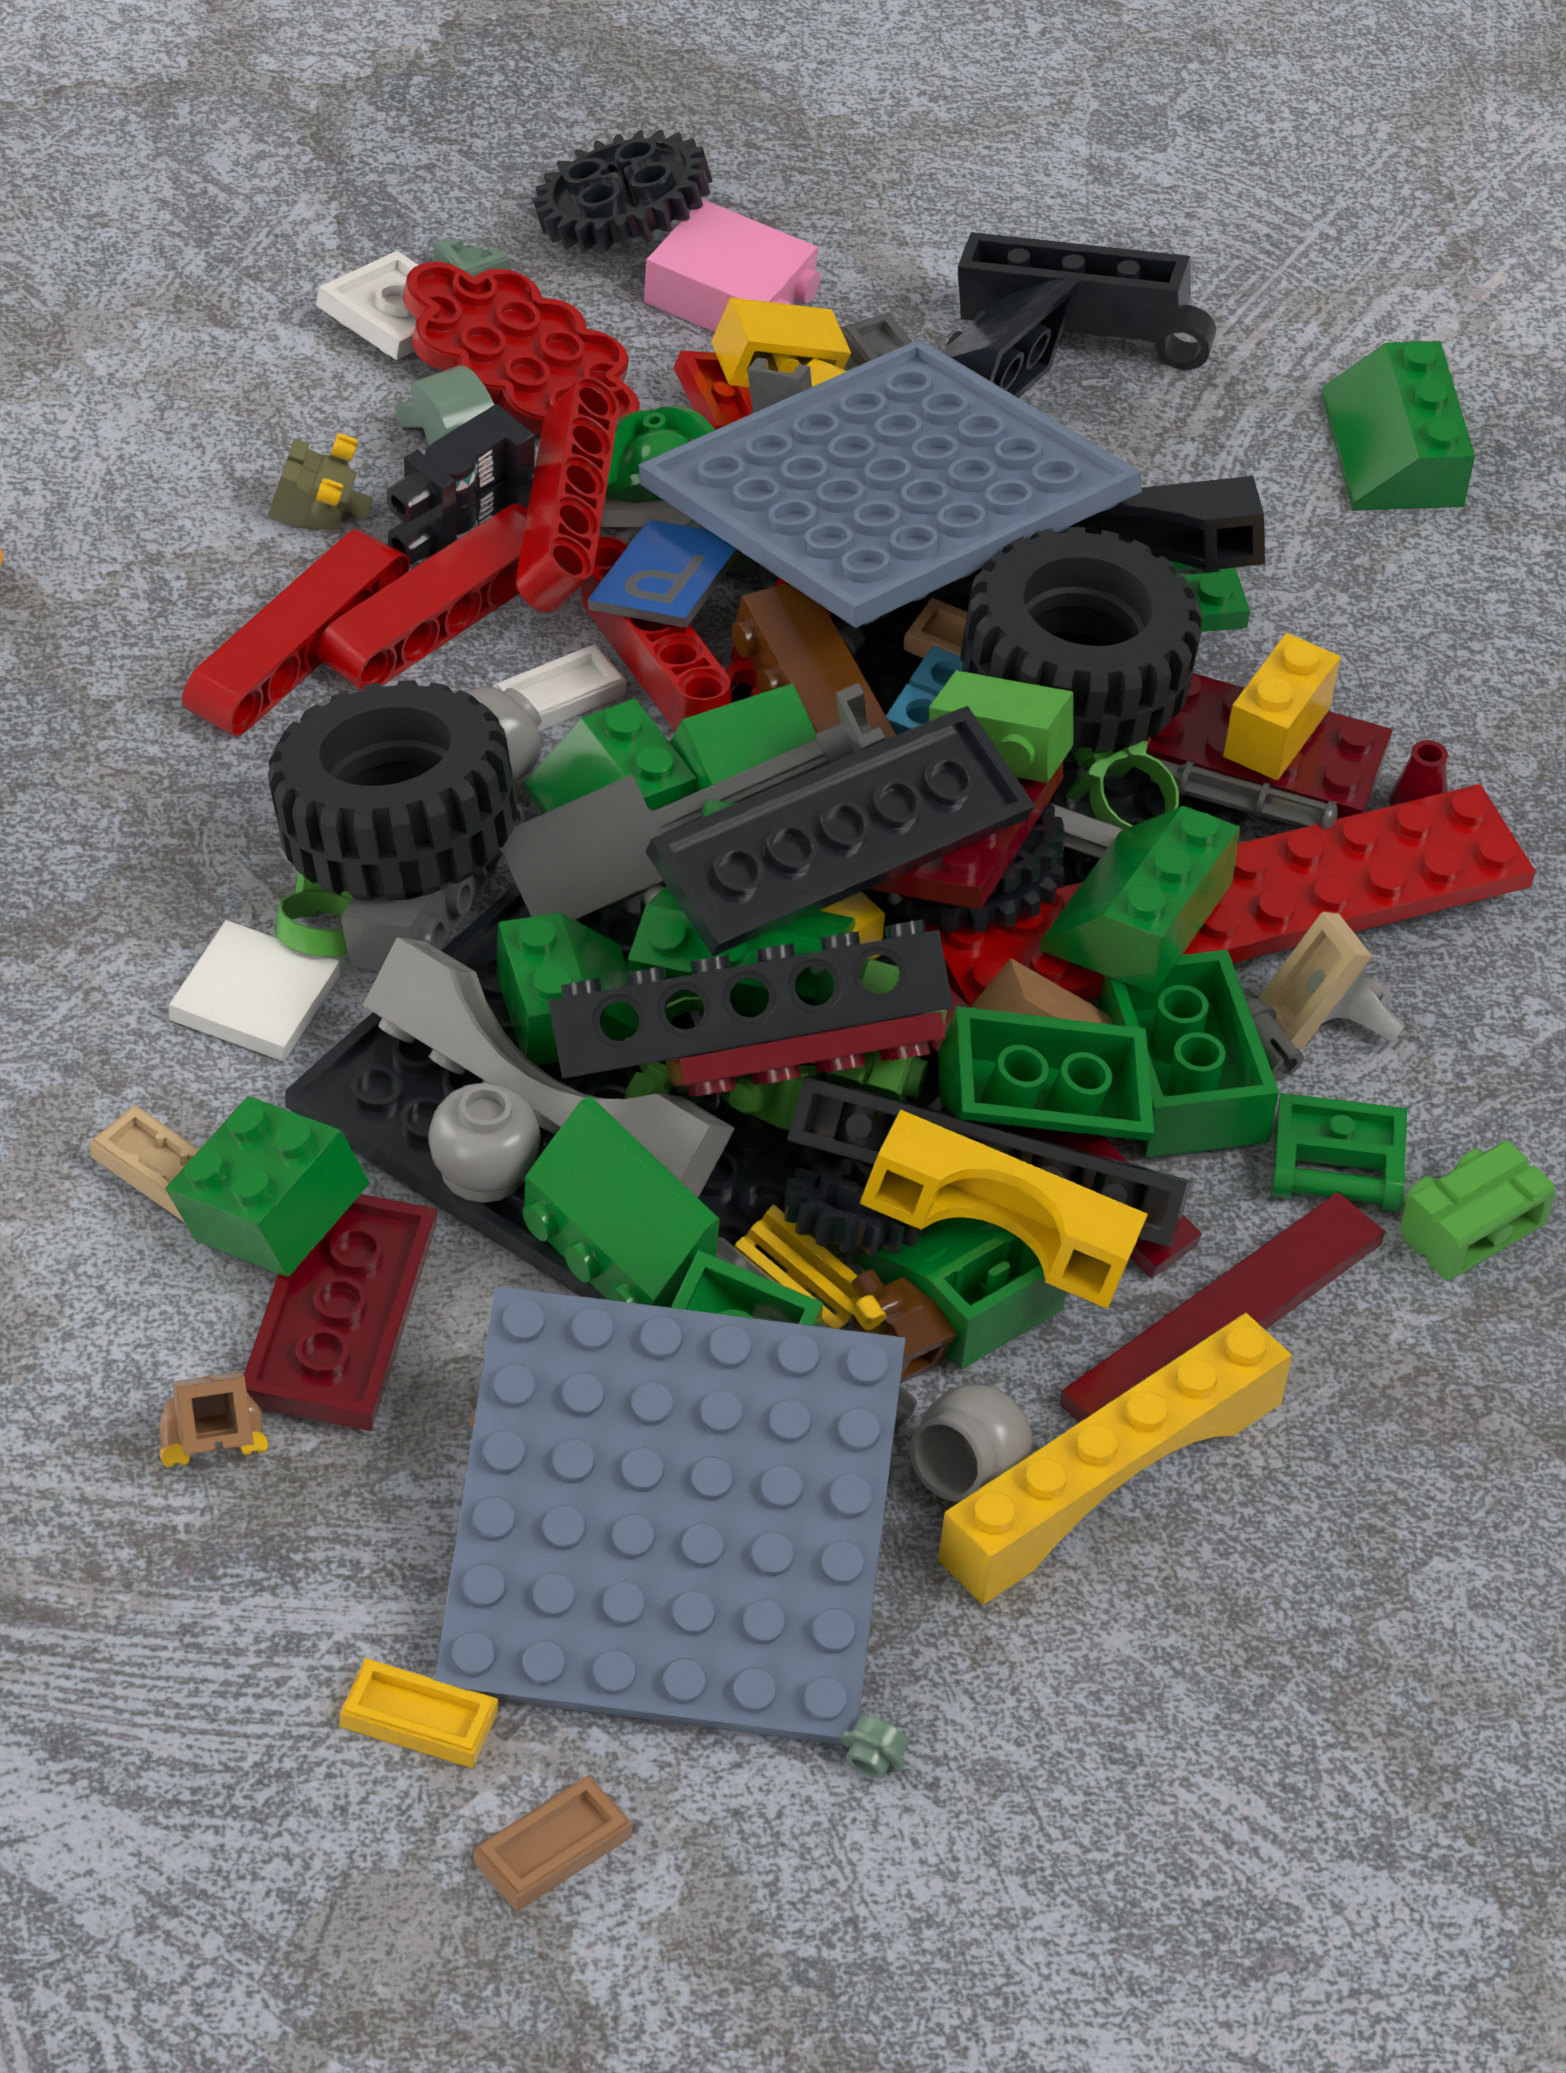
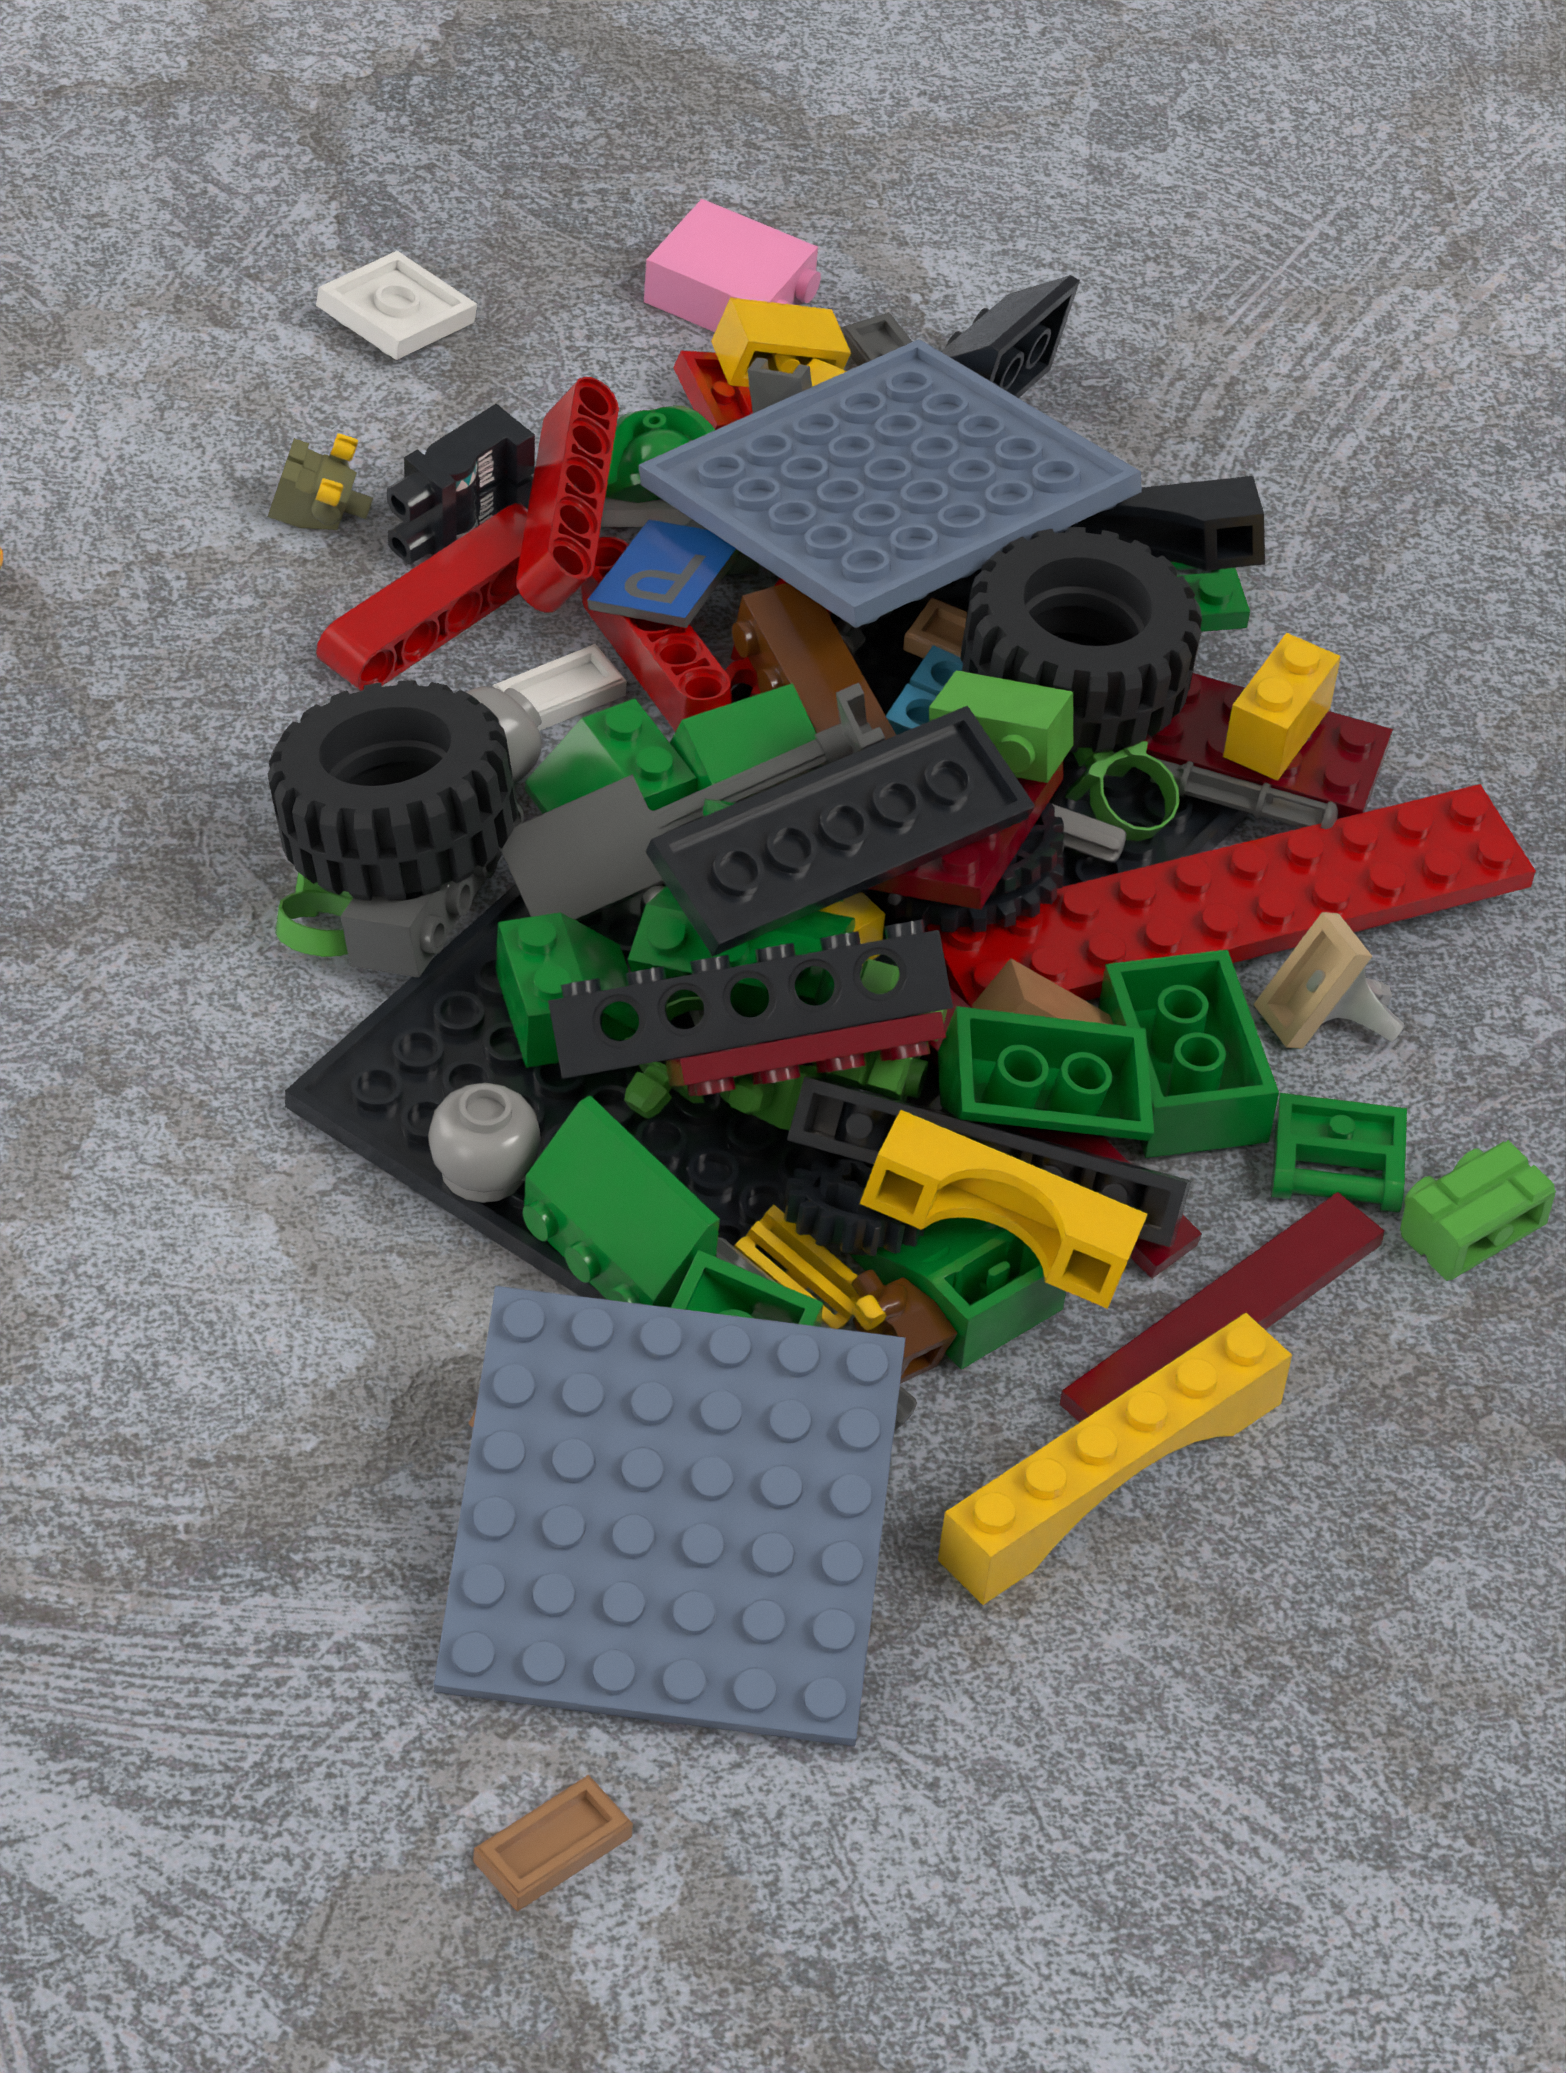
tan plate [89,1105,200,1223] -> none
medium nougat piece [159,1371,268,1468] -> none
green brick [165,1096,370,1277] -> none
white tile [168,920,340,1062] -> none
red beam [182,529,410,737] -> none
dark red plate [244,1194,437,1431] -> none
yellow tile [340,1658,498,1769] -> none
light grey arch [362,937,735,1197] -> none
sand green brick [394,365,494,446] -> none
red plate [402,262,640,435] -> none
sand green tile [434,239,510,277] -> none
black gear [533,130,713,252] -> none
sand green plate [841,1715,909,1778] -> none
light grey piece [910,1383,1033,1502] -> none
black hinge [957,232,1216,370] -> none
green slope [1039,806,1240,994] -> none
dark grey pin [1247,999,1304,1081] -> none
green slope [1321,341,1475,511] -> none
dark red cone [1389,740,1448,806] -> none

